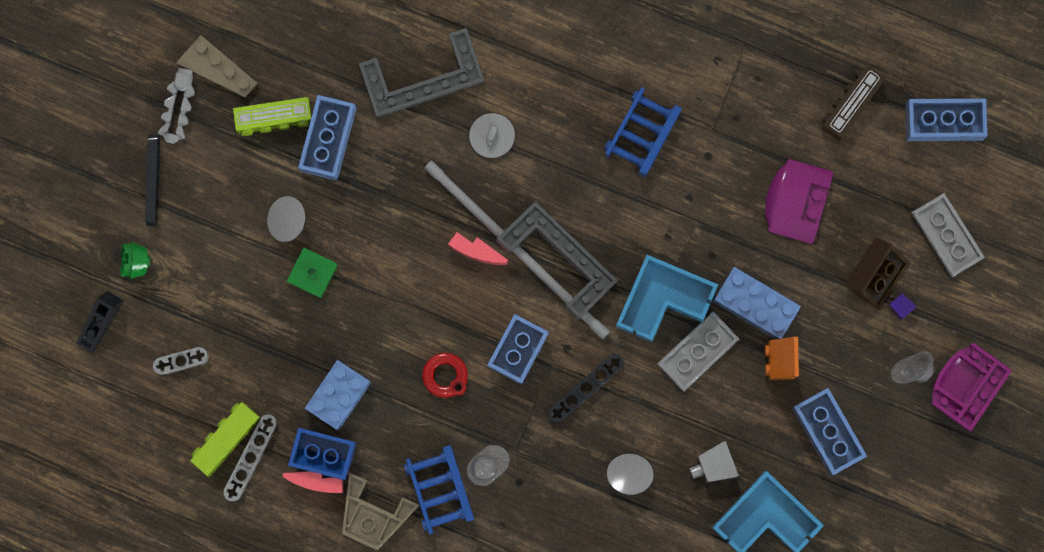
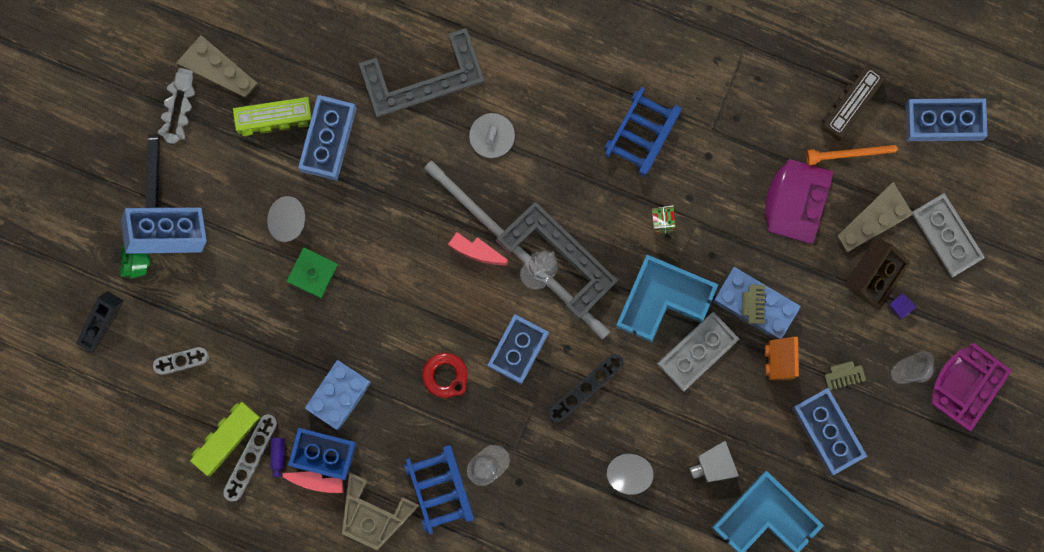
none -> medium blue brick [121,208,207,254]
none -> dark purple cylinder [270,438,285,477]
none -> clear piece [520,250,558,290]
none -> piece [652,205,676,233]
none -> olive piece [742,285,766,324]
none -> orange piece [806,145,898,165]
none -> olive piece [824,361,866,390]
none -> dark tan wing [837,182,913,253]

